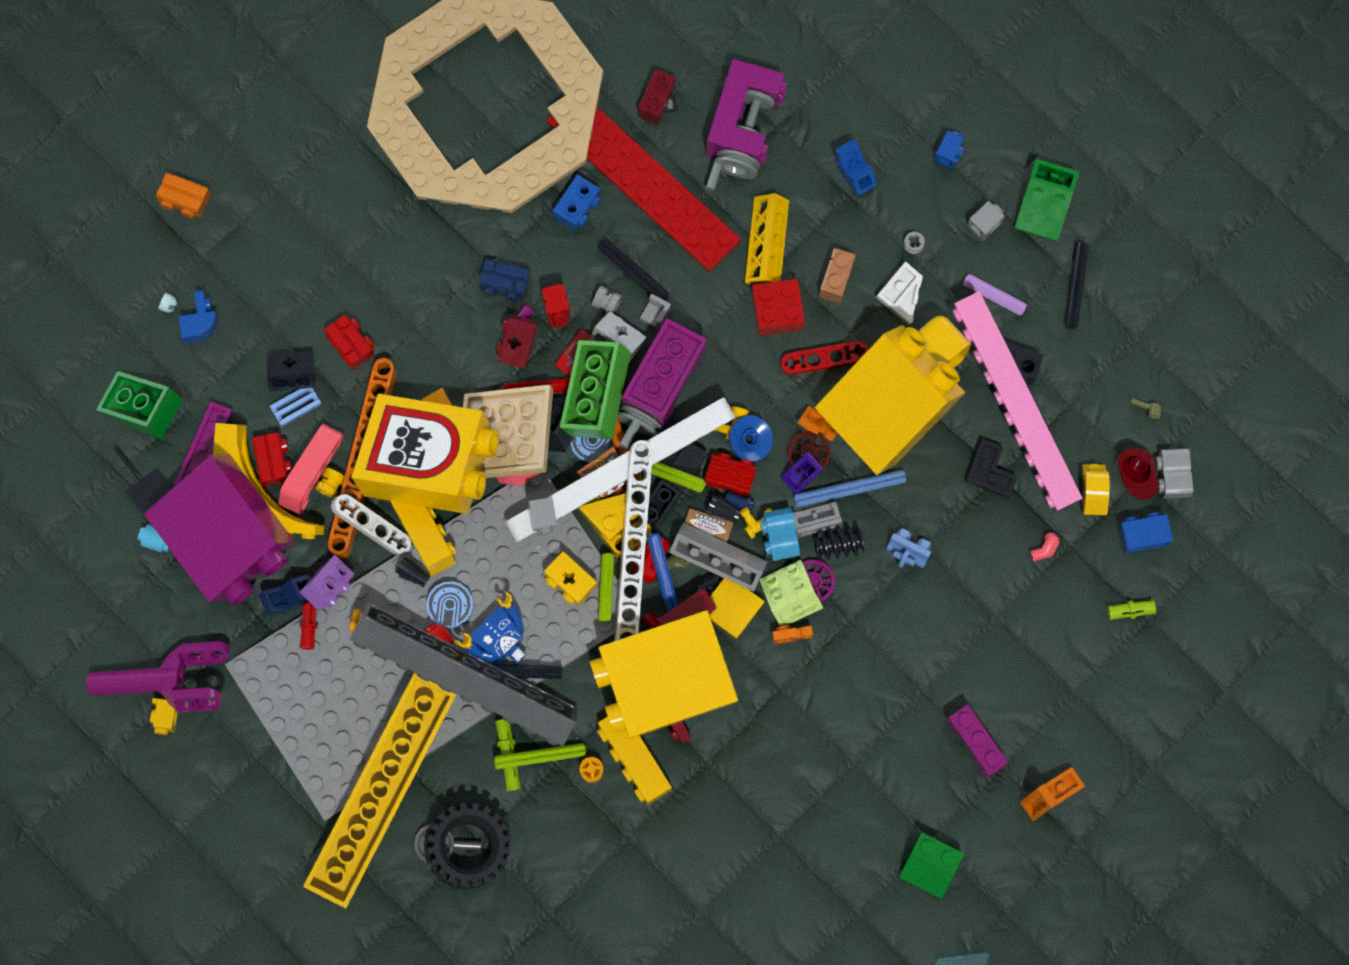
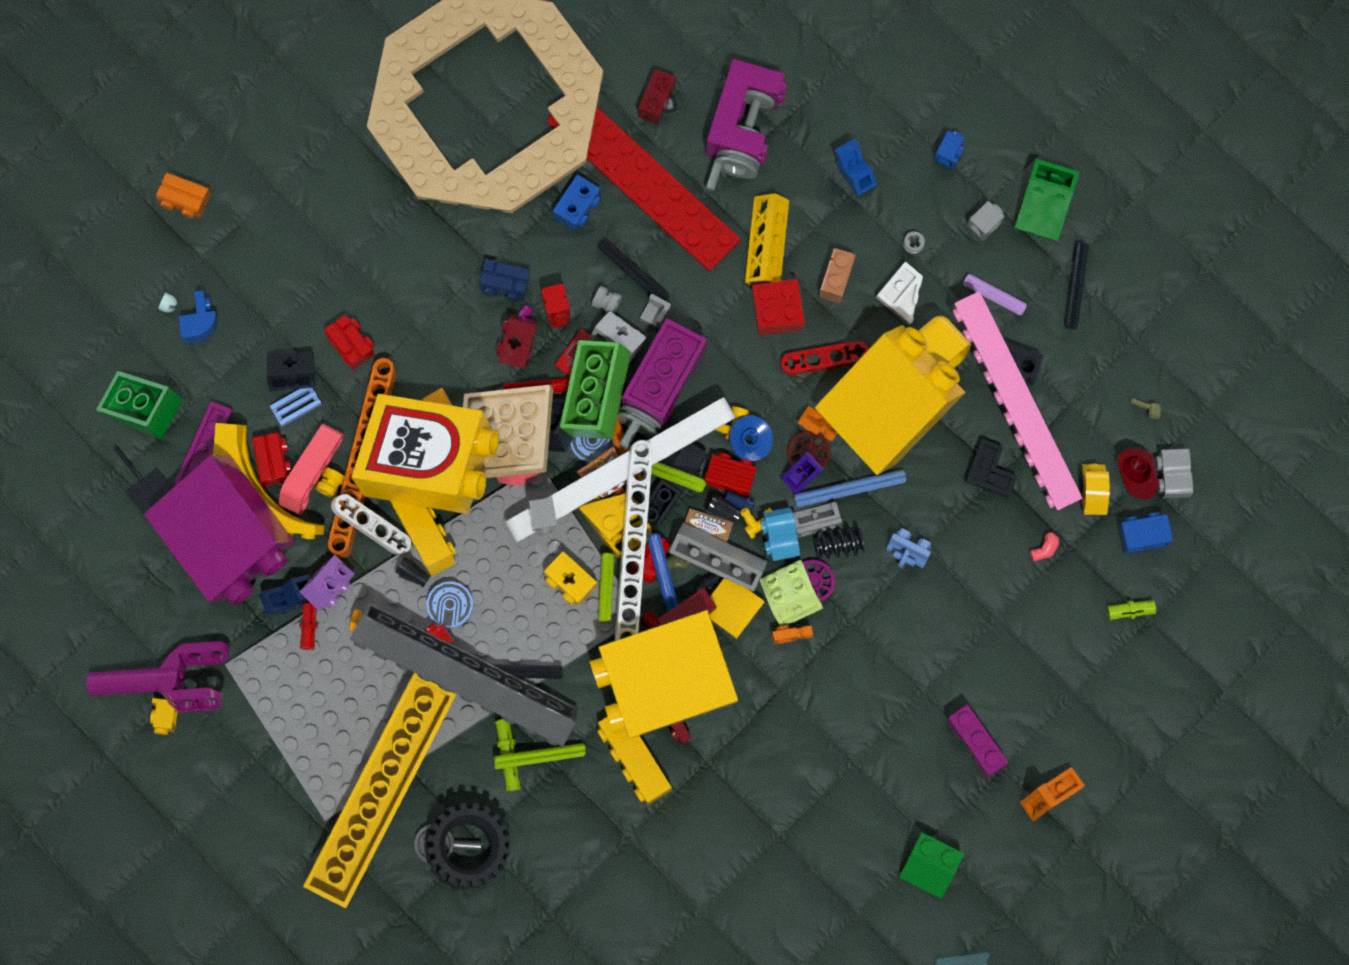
medium azure brick [137,524,170,553] -> none
blue torso [454,591,527,664] -> none
light orange wheel [580,757,603,783] -> none

